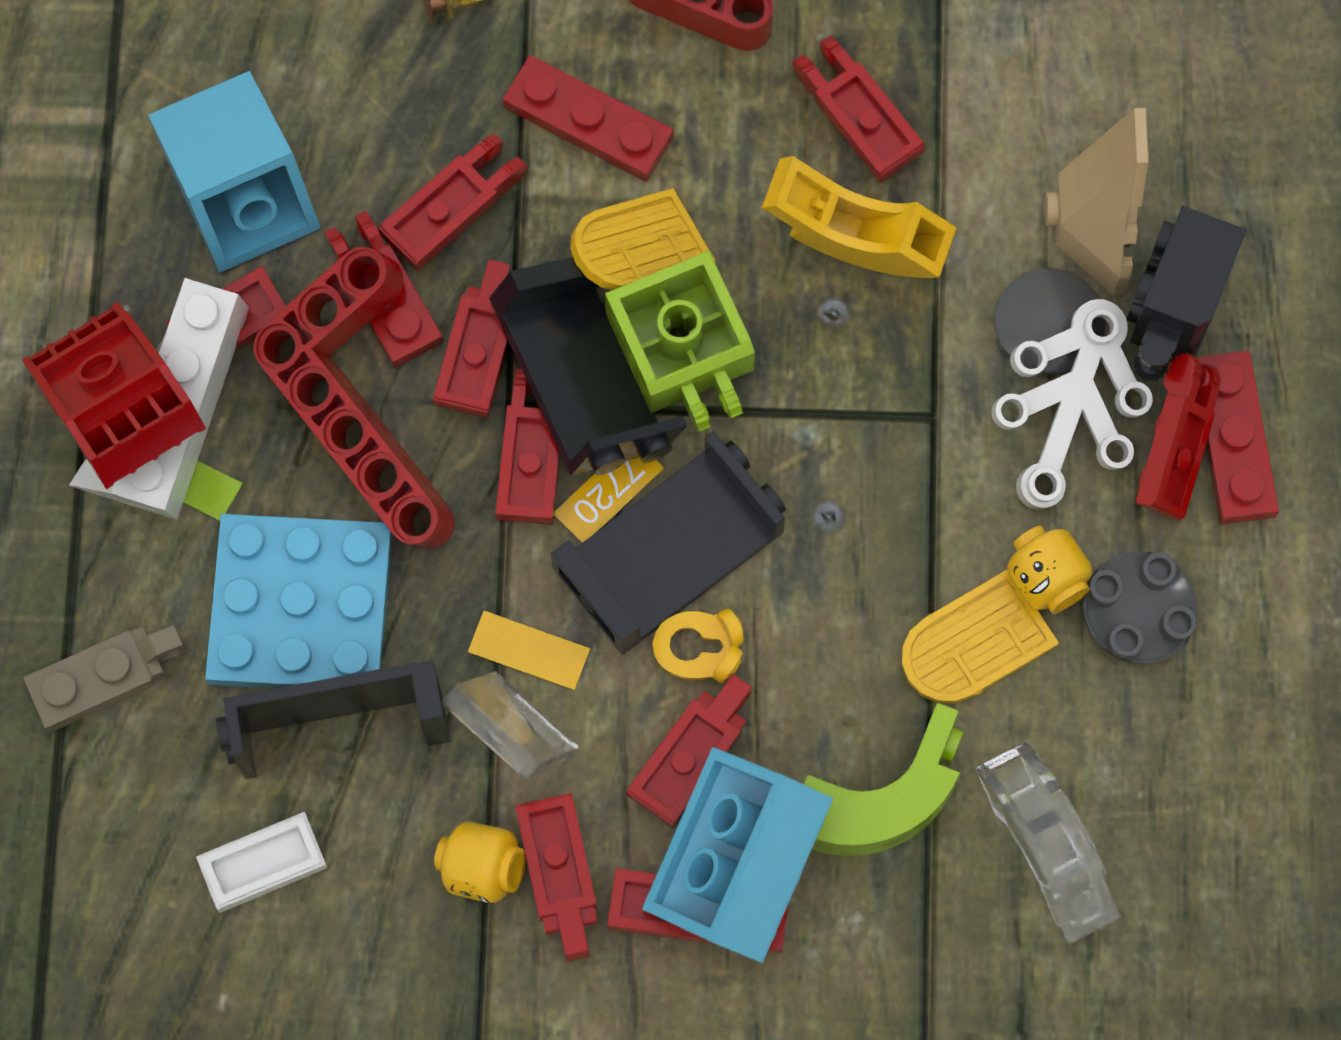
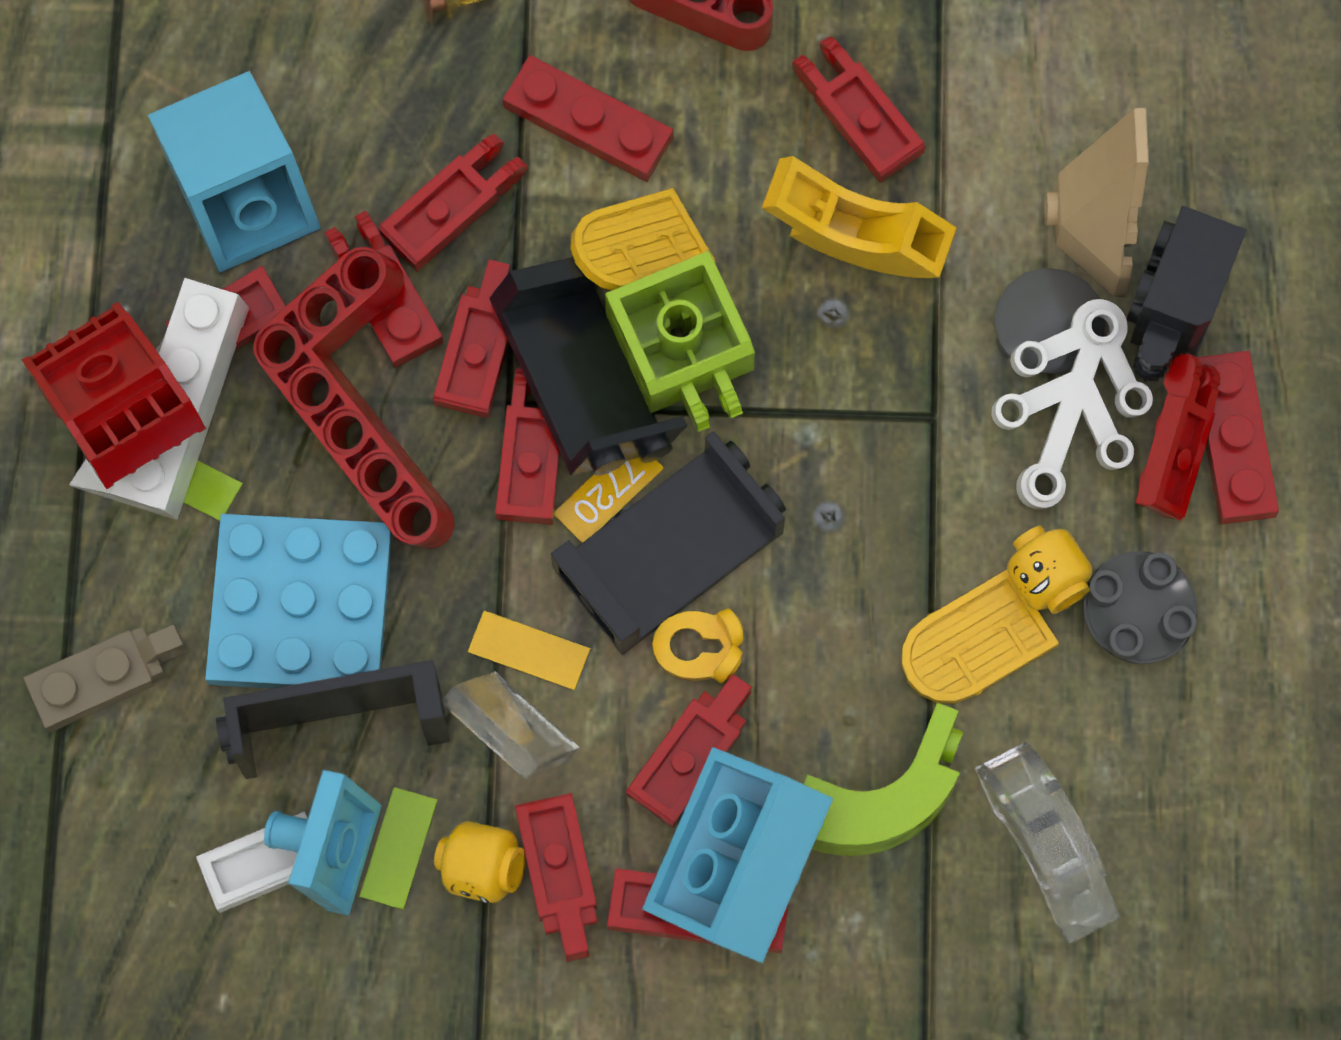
none -> medium azure tile [264,770,382,916]
none -> lime sticker [359,787,438,910]

